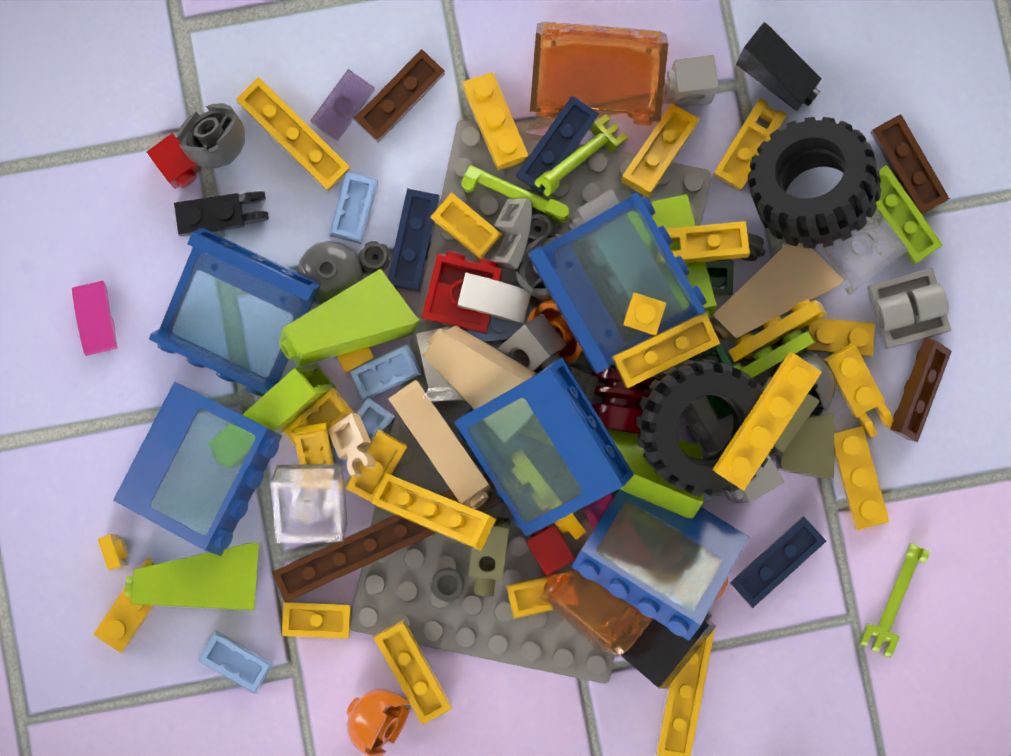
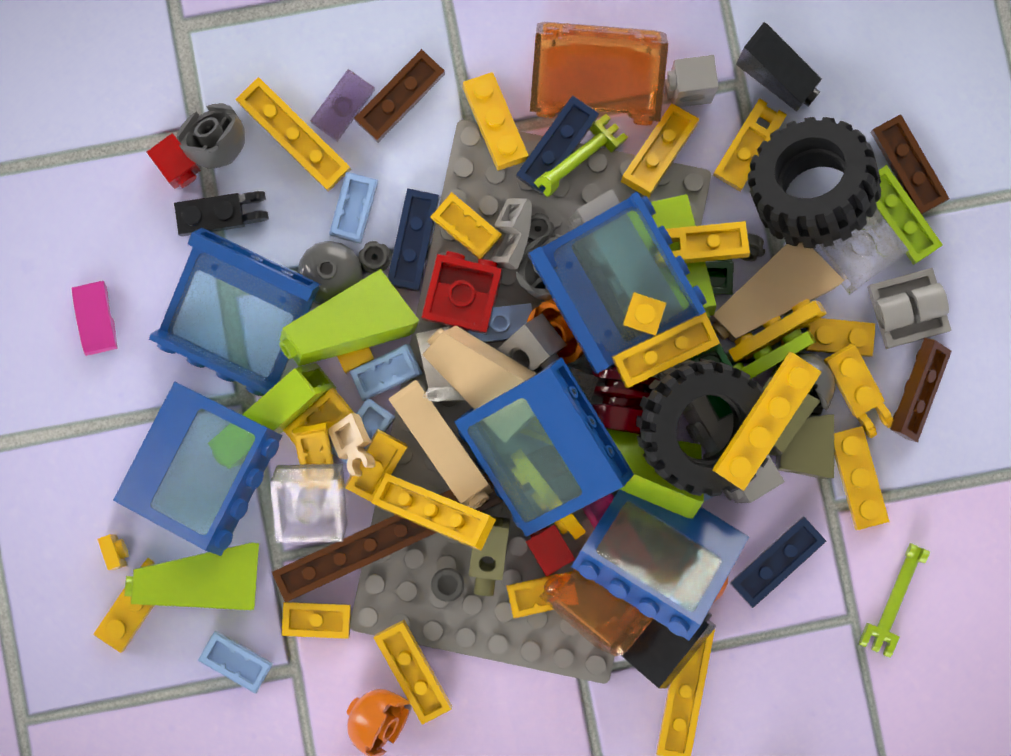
white slope [458,273,531,324] -> none
lime hinge [461,165,570,224] -> none

